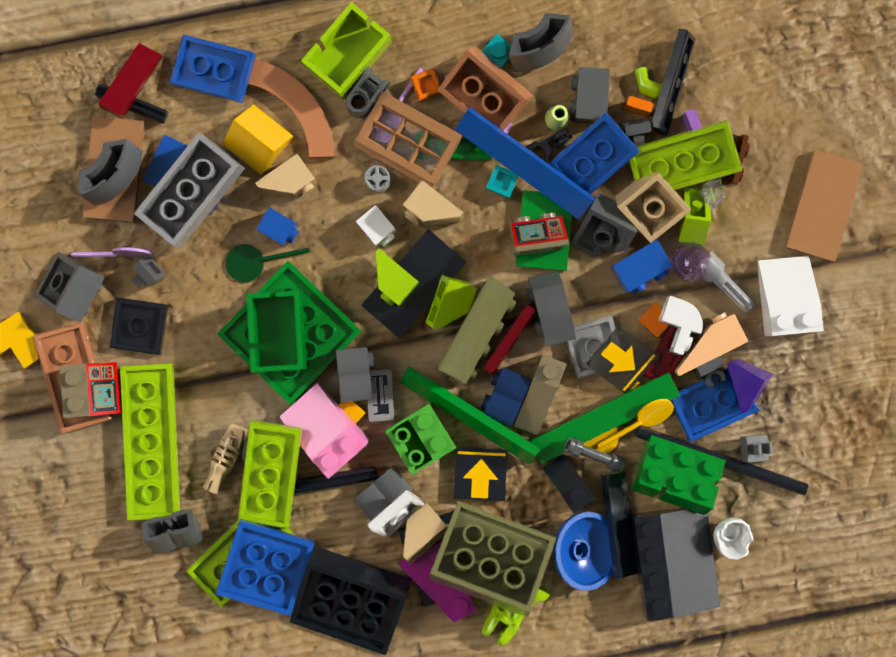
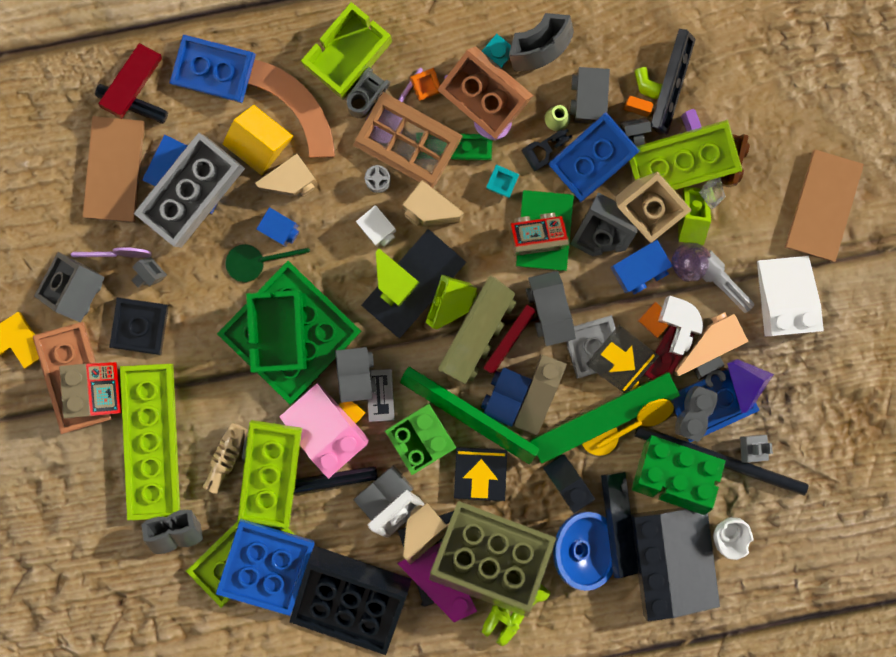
dark grey brick [78,139,142,206] -> none
blue tile [454,107,595,220] -> none
dark grey bar [564,437,625,472] -> none
none -> dark grey brick [675,386,717,442]

